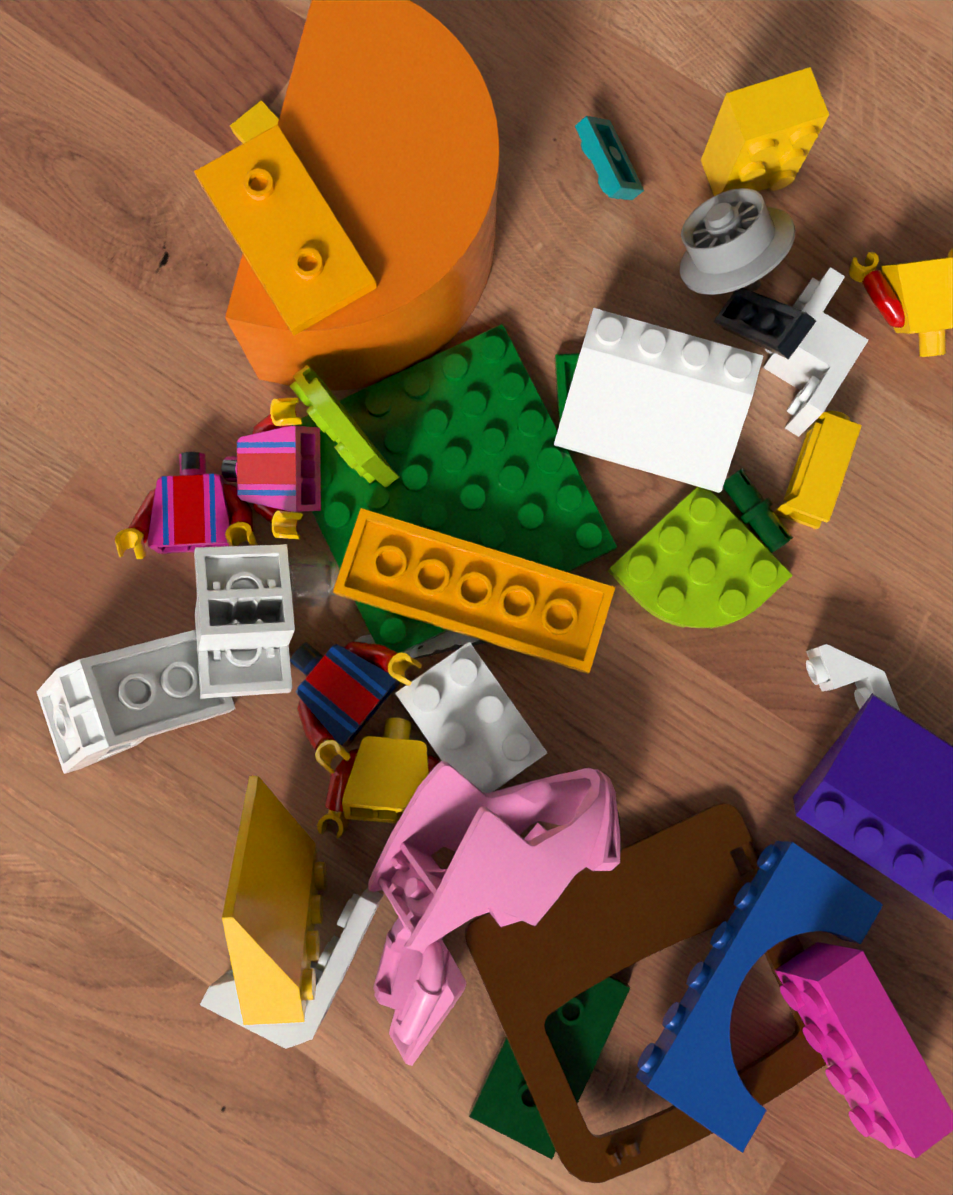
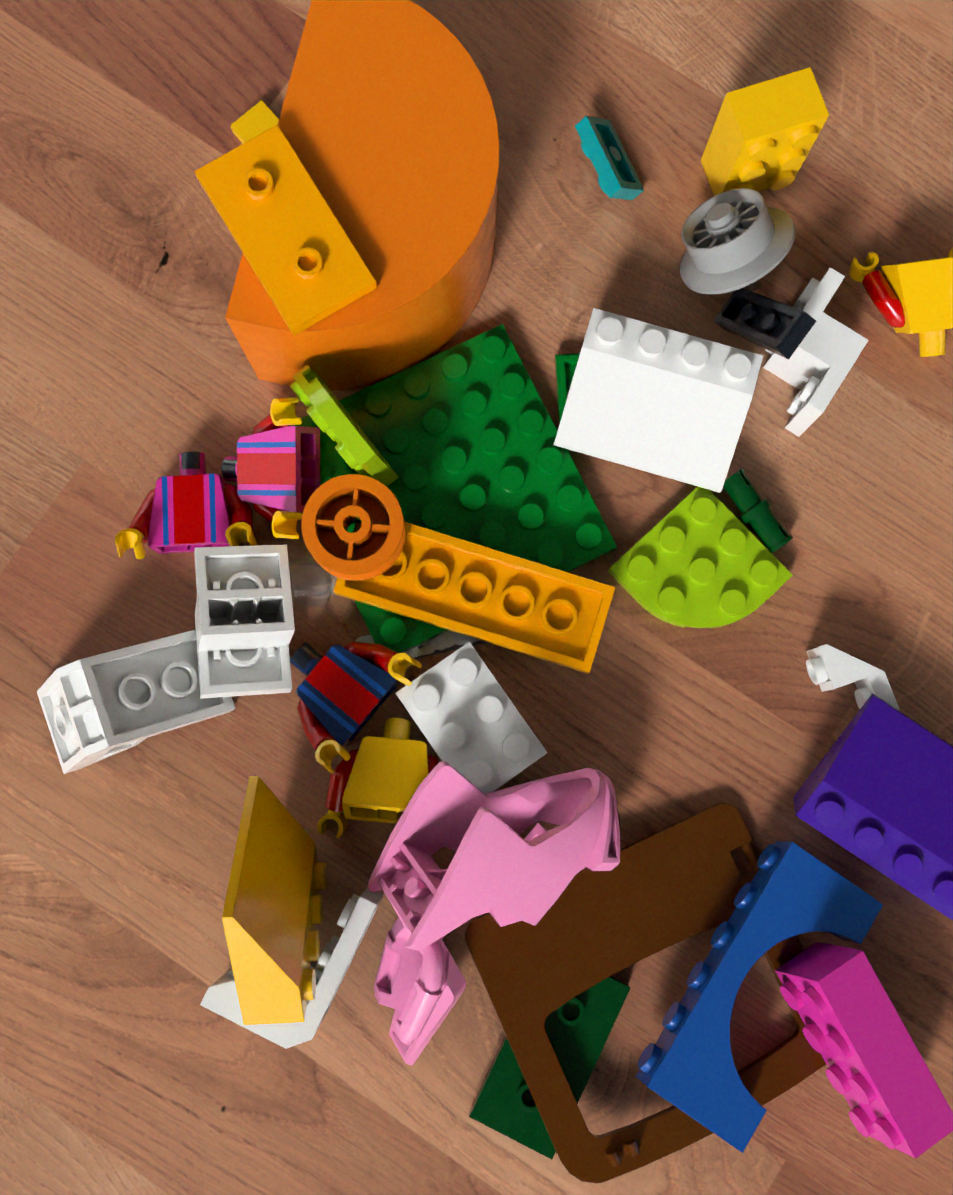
yellow window [774,410,862,529] -> none
none -> orange wheel [301,474,406,581]

